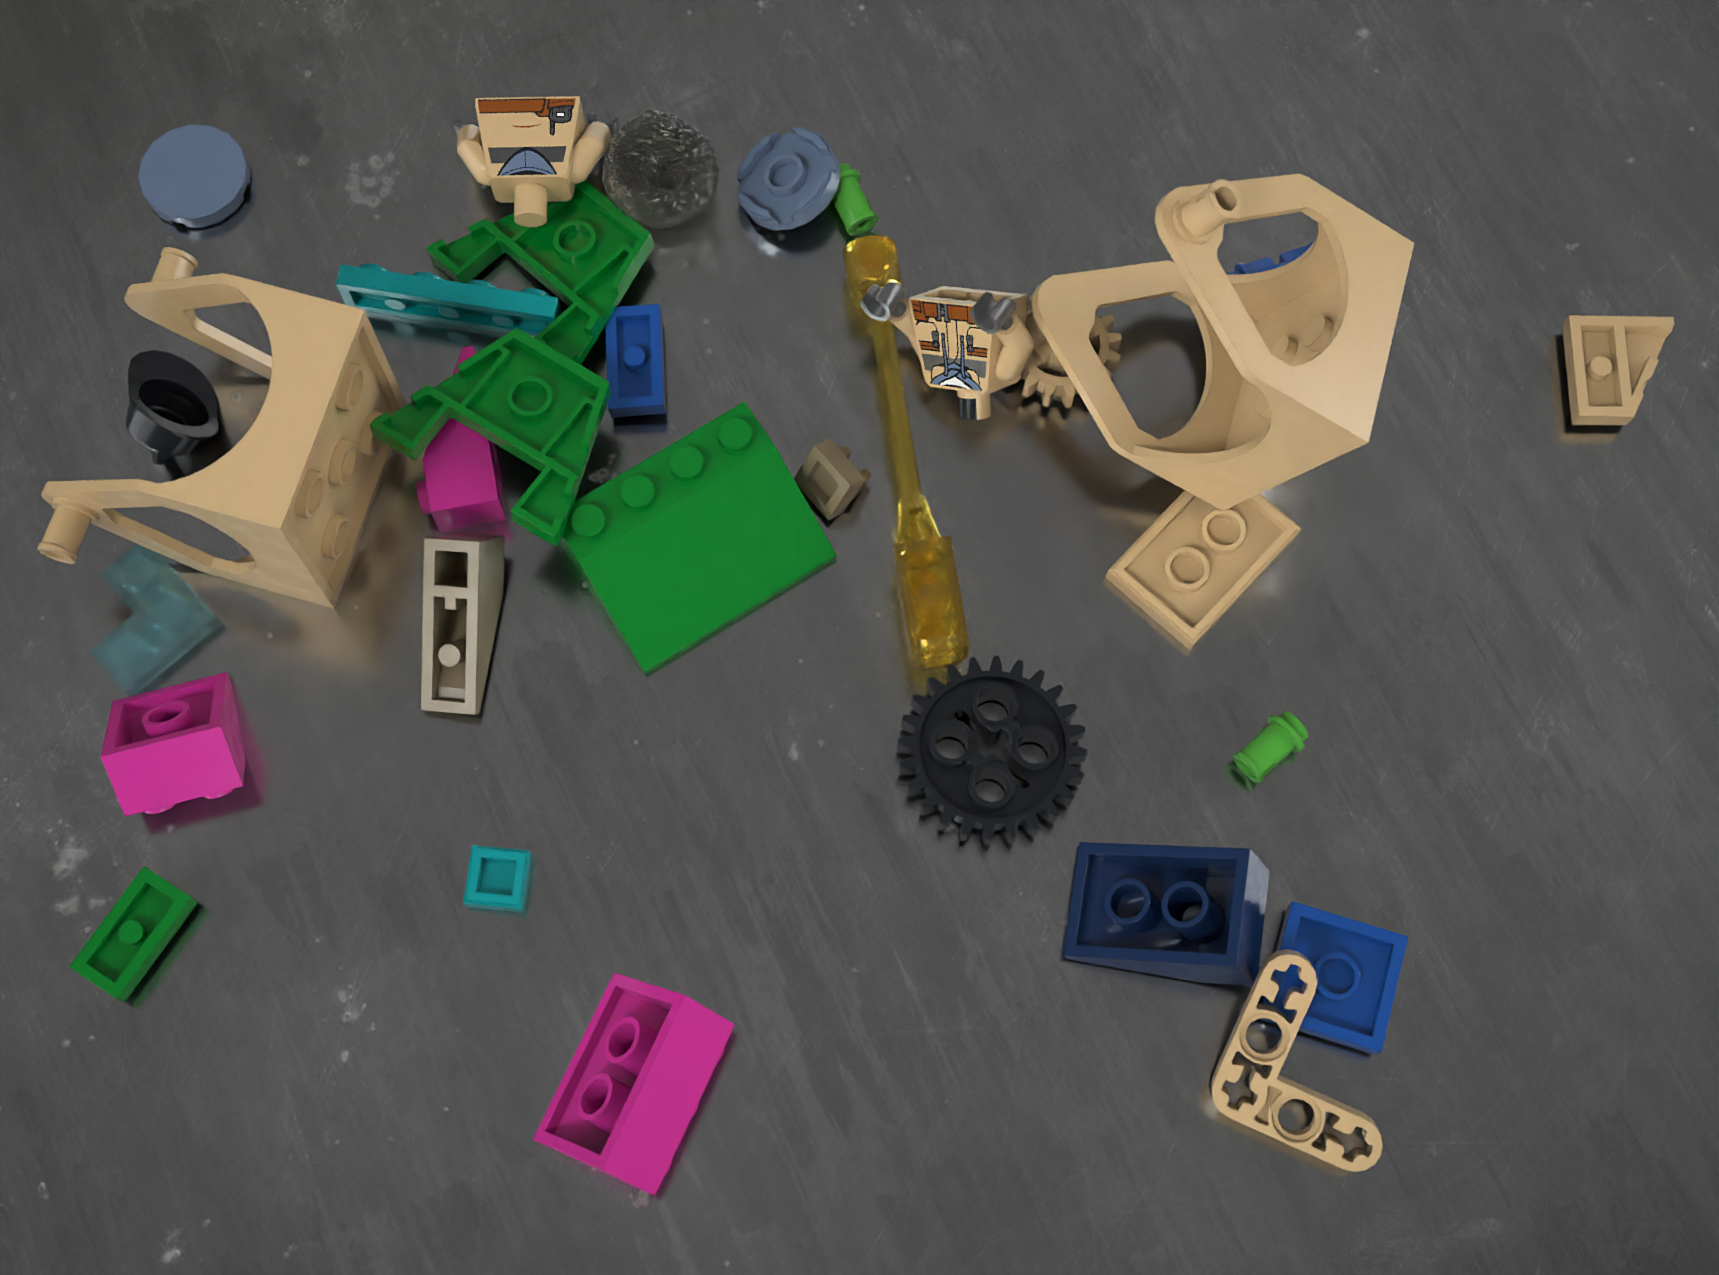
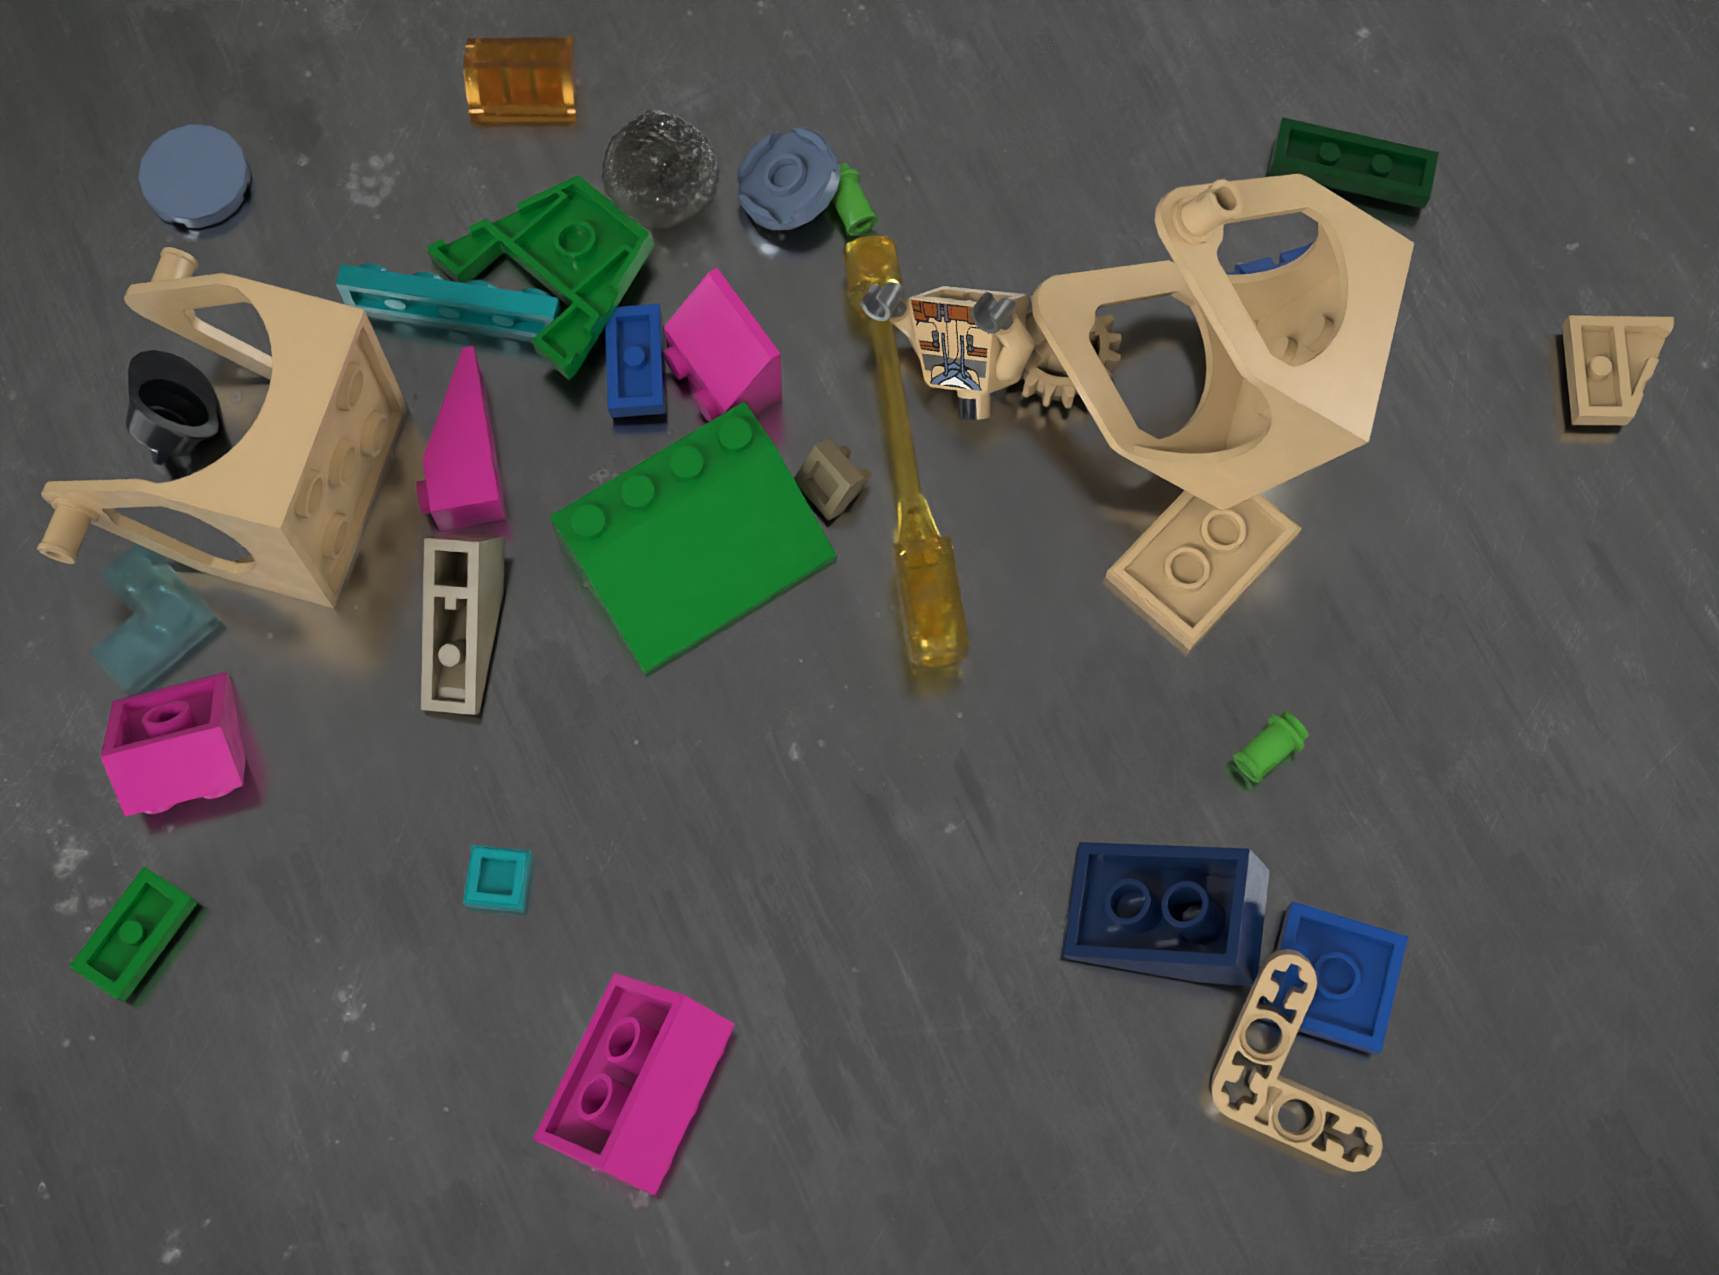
green wing [370,328,611,547] -> none
tan torso [452,96,619,227] -> none
black gear [897,656,1088,845] -> none
none -> clear orange brick [463,37,577,122]
none -> dark pink slope [662,268,782,422]
none -> dark green plate [1269,117,1439,209]

